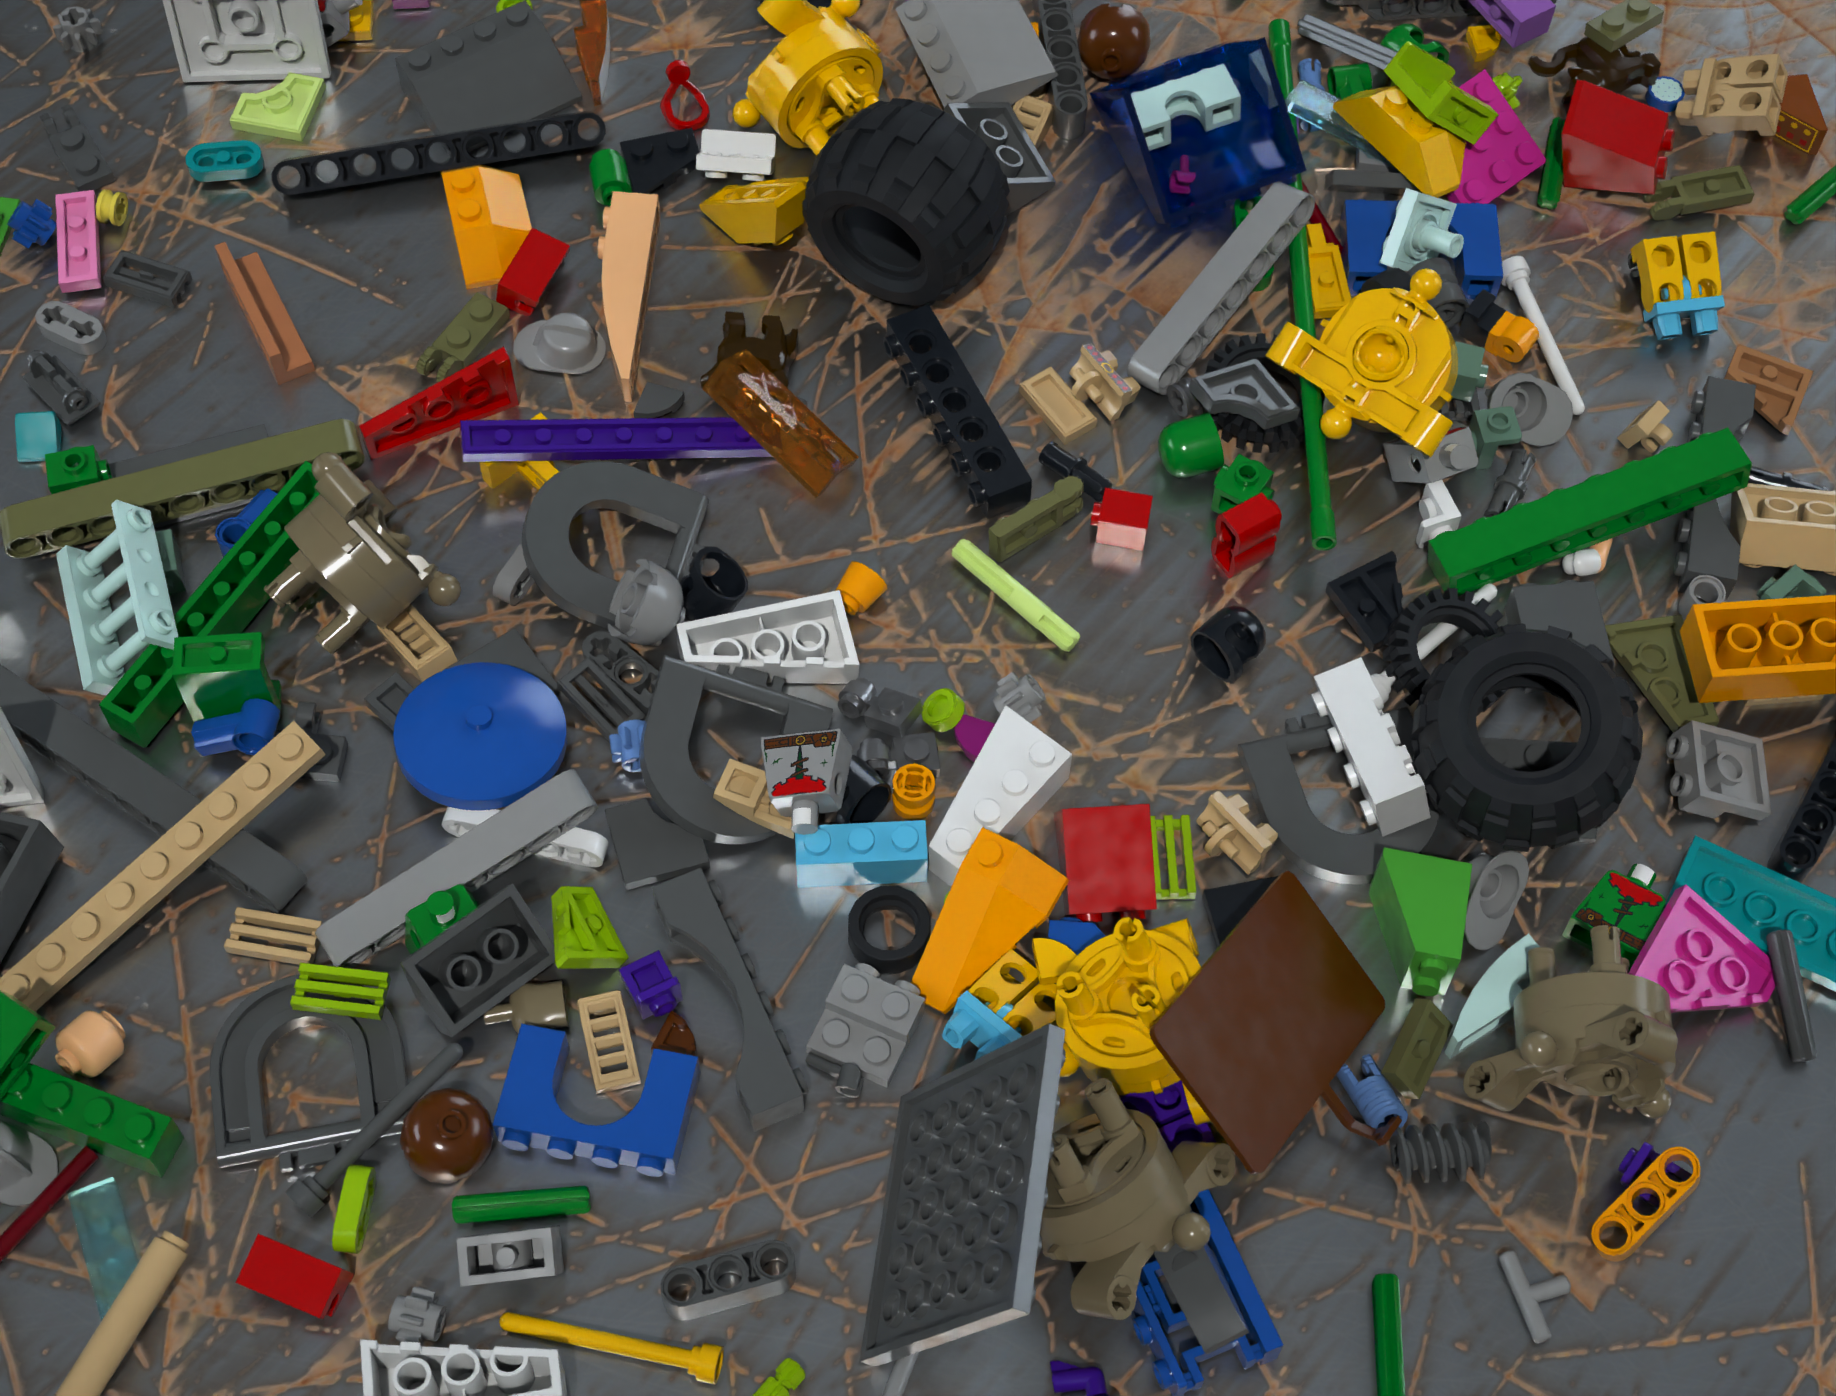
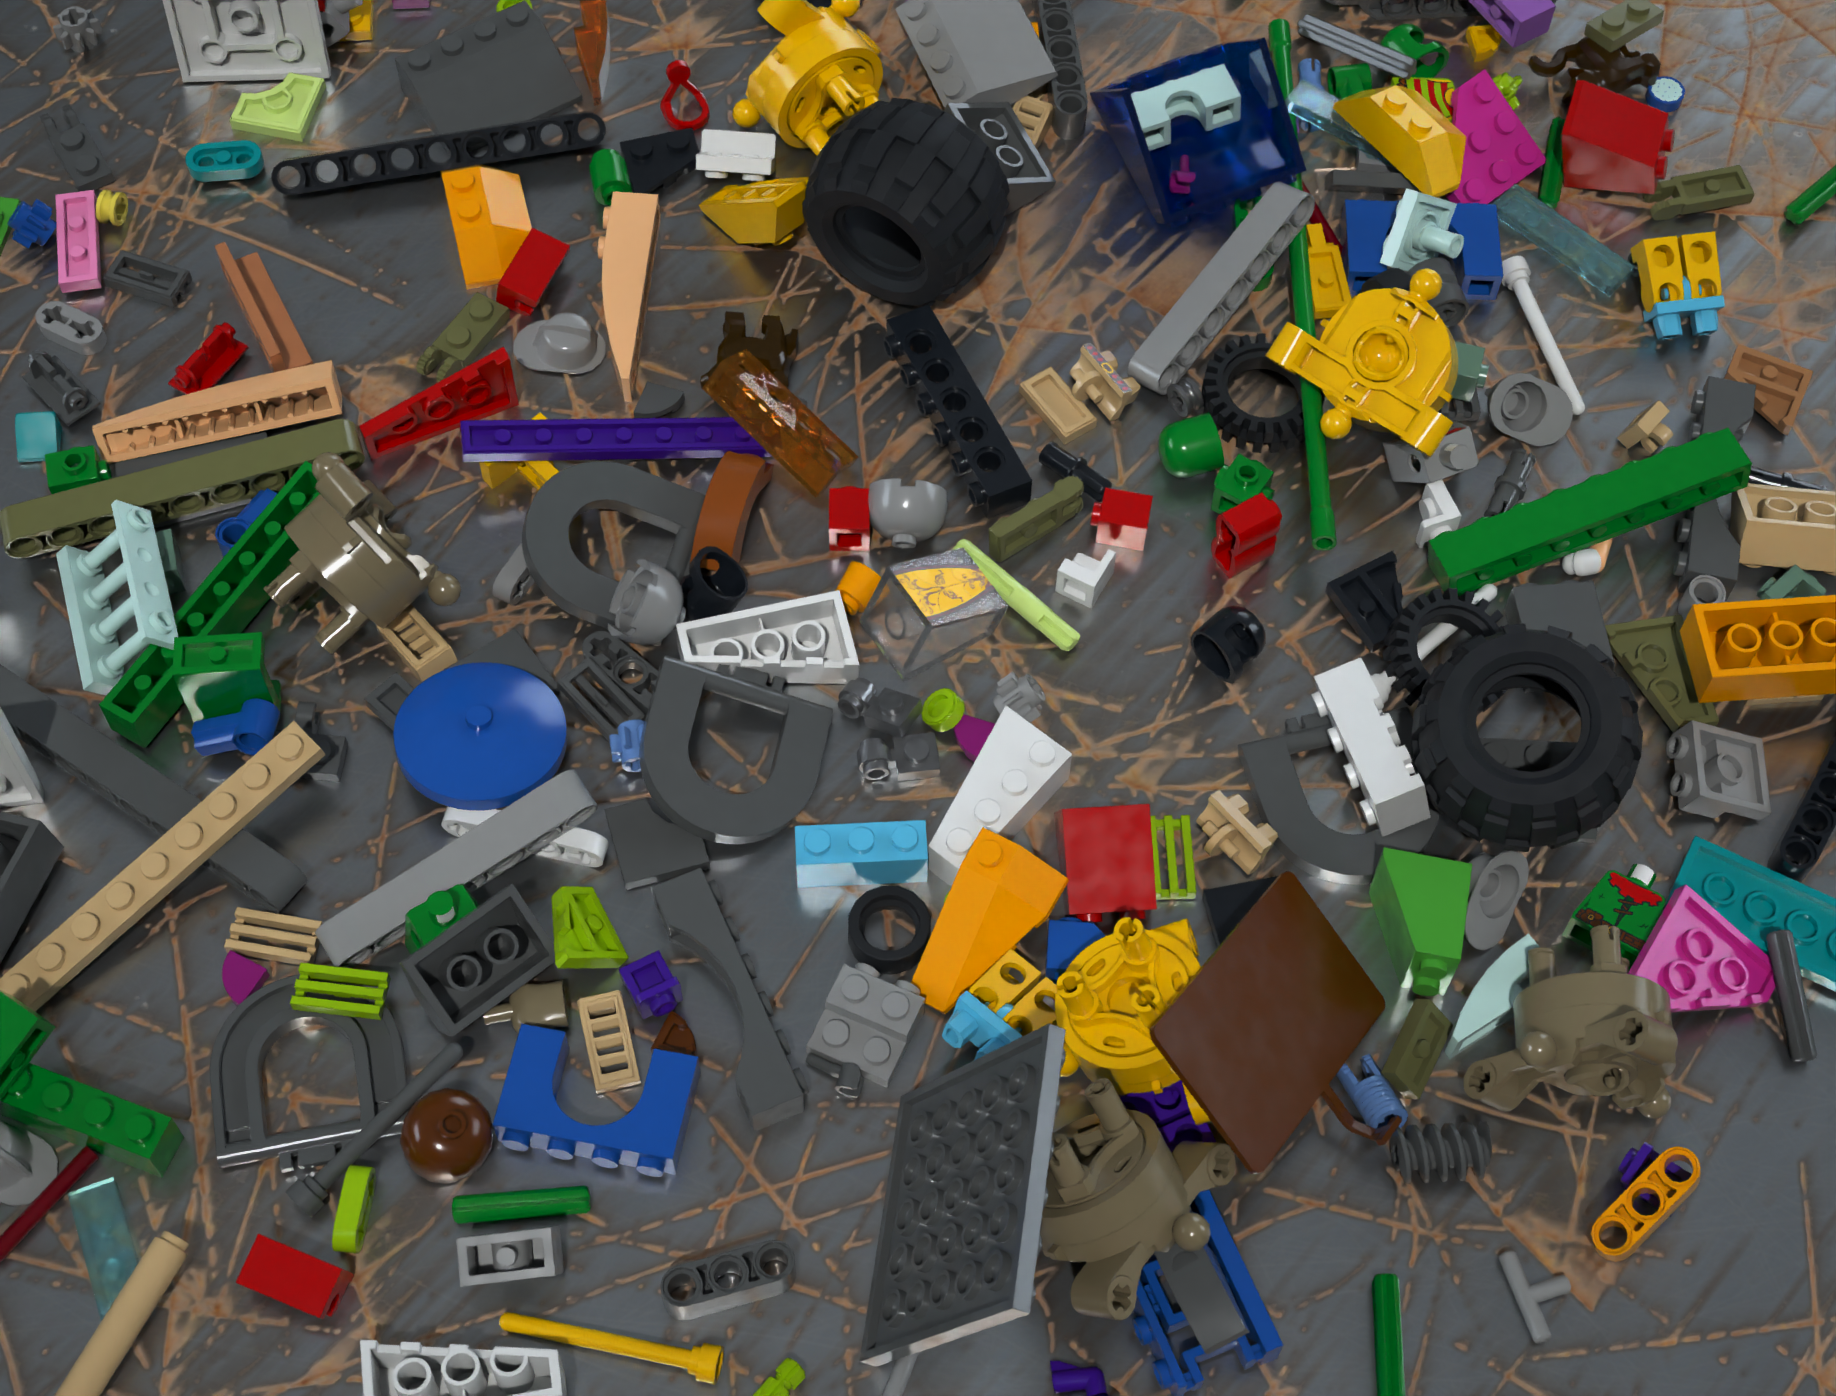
light nougat head [55,1010,126,1078] -> none
light grey gear [388,1286,446,1346] -> none
tan slope [713,759,795,839] -> none
light grey torso [761,729,853,835] -> none
black helmet [836,755,892,824] -> none
light orange wheel [892,763,935,821] -> none
yellow tile [1032,938,1077,985] -> none
reddish brown cylinder [1077,3,1151,80] -> none
dark grey tile [1189,358,1300,430] -> none
lime panel [1383,41,1499,145] -> none
leg [1458,289,1539,363] -> none
sand green bracket [1469,406,1522,470] -> none
tan hips [1675,54,1788,136] -> none
dark orange slope [1775,74,1828,155] -> none
none -> light nougat slope [92,360,342,464]
none -> red hinge [168,322,249,394]
none -> magenta tile [222,950,270,1007]
none -> dark orange arch [690,451,774,571]
none -> red brick [829,486,870,551]
none -> clear slope [859,547,1008,681]
none -> light grey cylinder [868,478,948,549]
none -> white panel [1055,549,1116,609]
none -> clear light blue tile [1493,183,1635,296]

